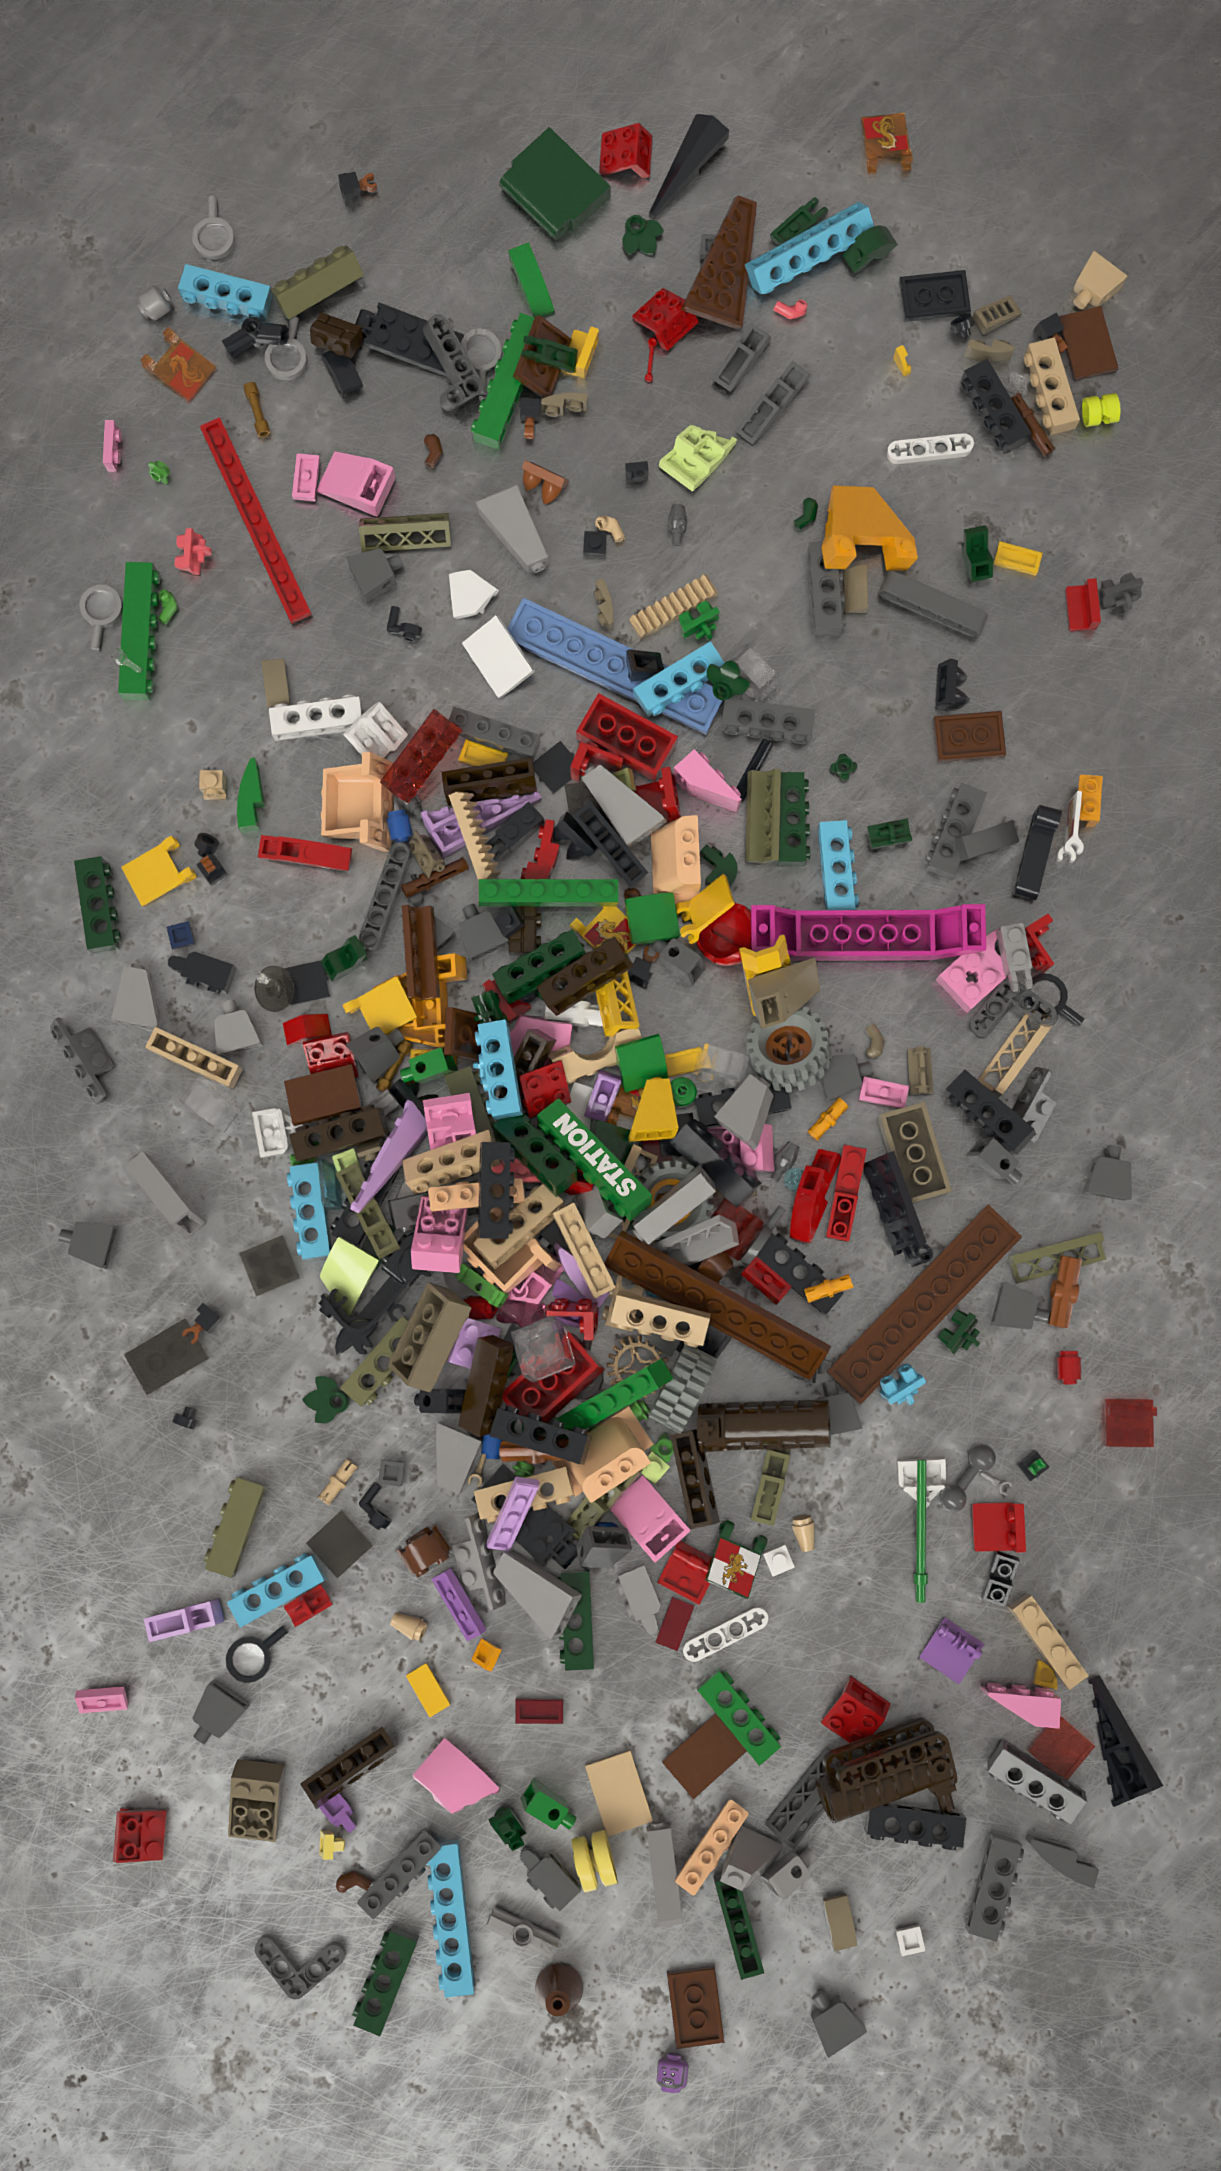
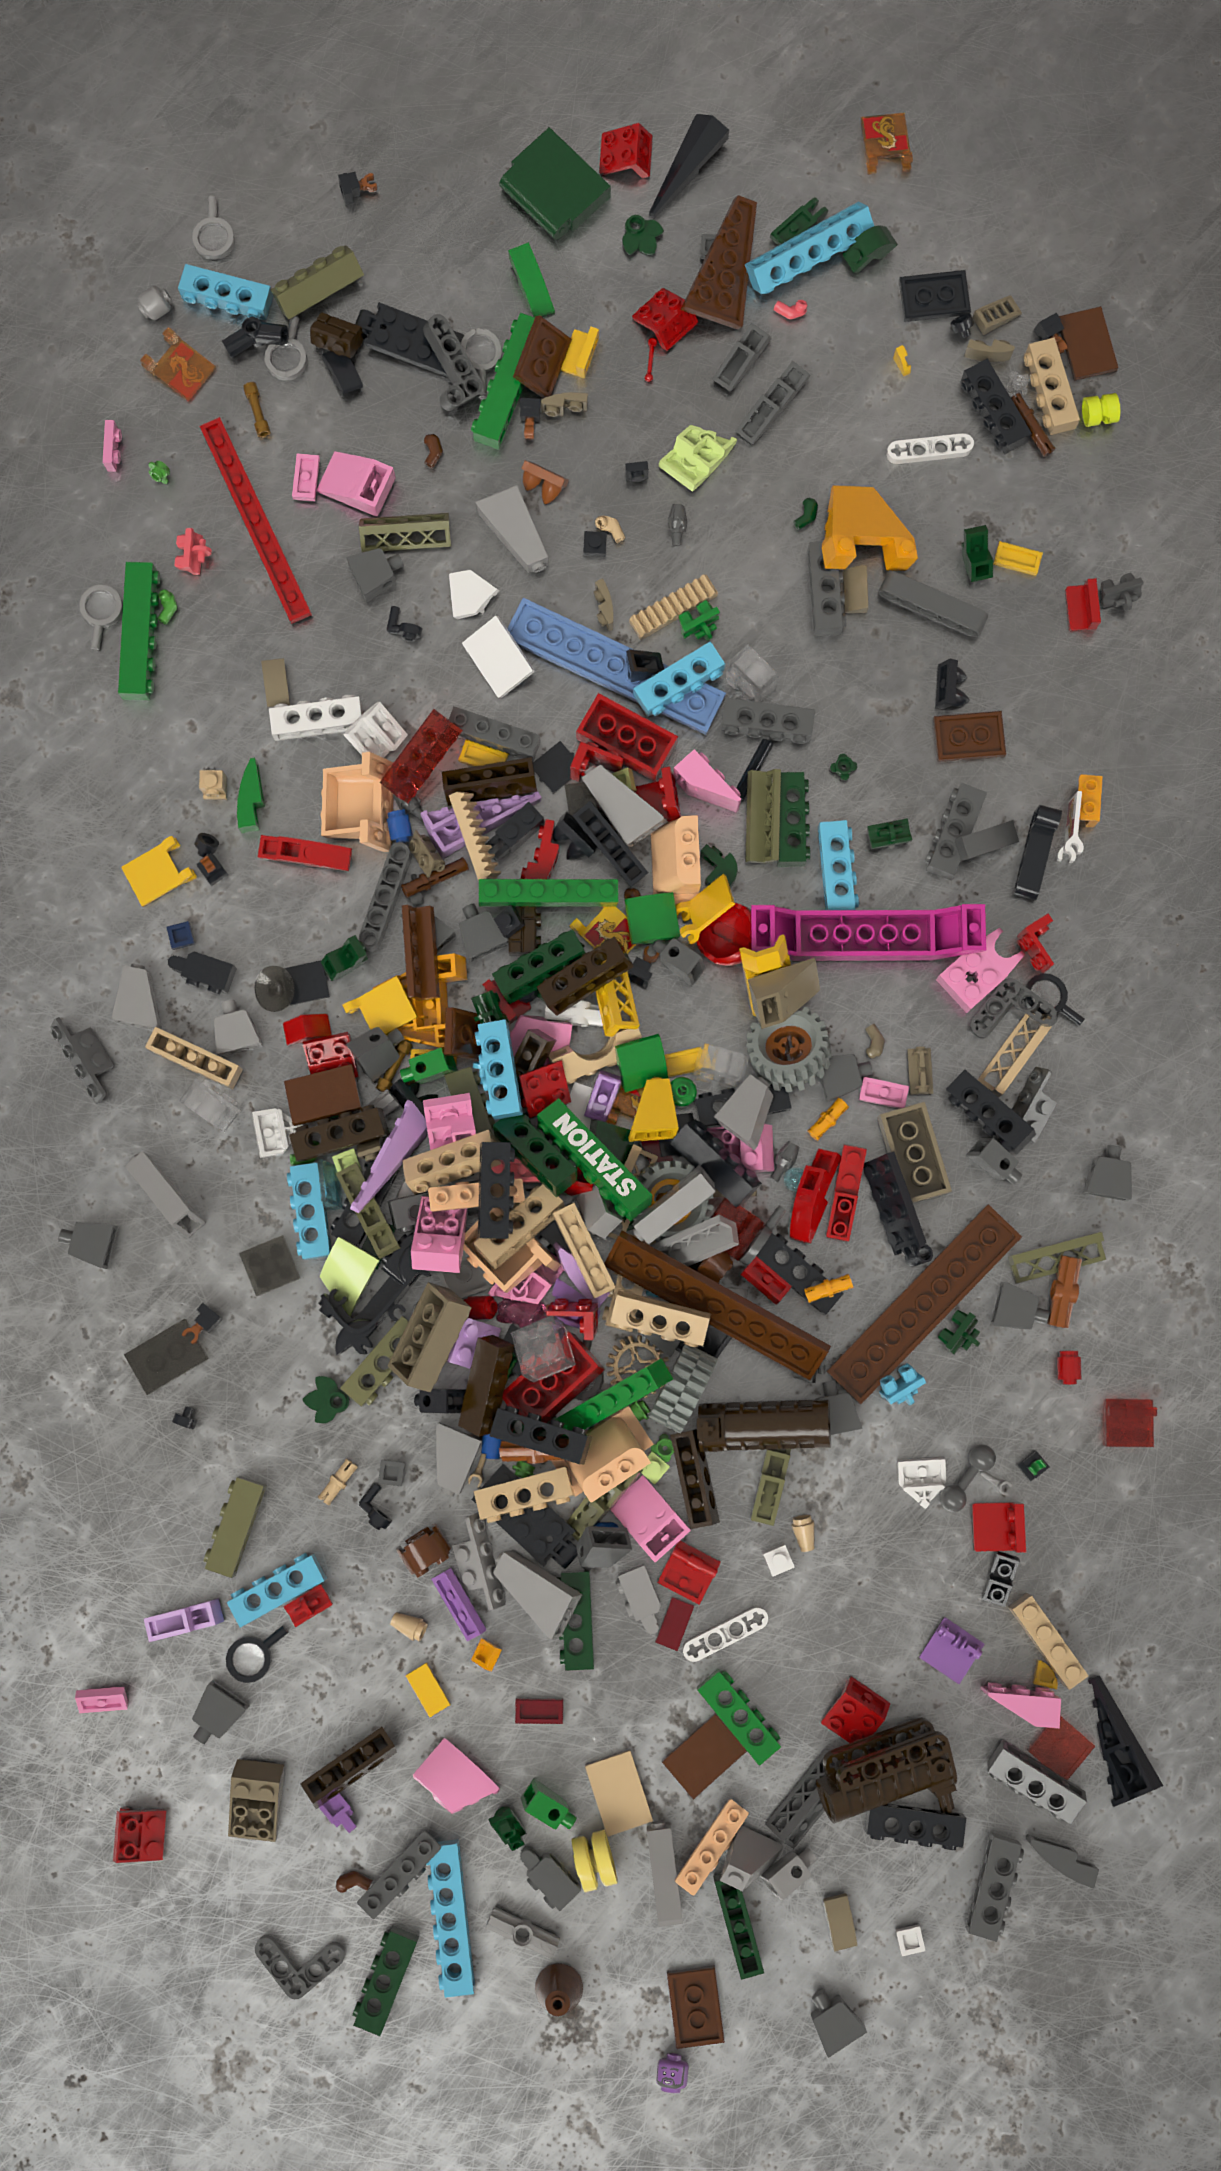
dark green brick [74,856,121,954] -> none
clear hand [111,648,143,674] -> none
clear smoke tile [306,1510,373,1579] -> none
light yellow tile [319,1830,345,1860] -> none
bright green piece [454,1263,509,1308] -> none
lavender tile [487,1477,540,1551] -> none
dark green hinge [522,336,578,373] -> none
flag [705,1520,768,1599] -> none
dark green plate [706,660,750,700] -> none
green bar [914,1459,928,1603] -> none
light grey hinge [996,923,1033,992] -> none
tan torso [1073,251,1128,309] -> none

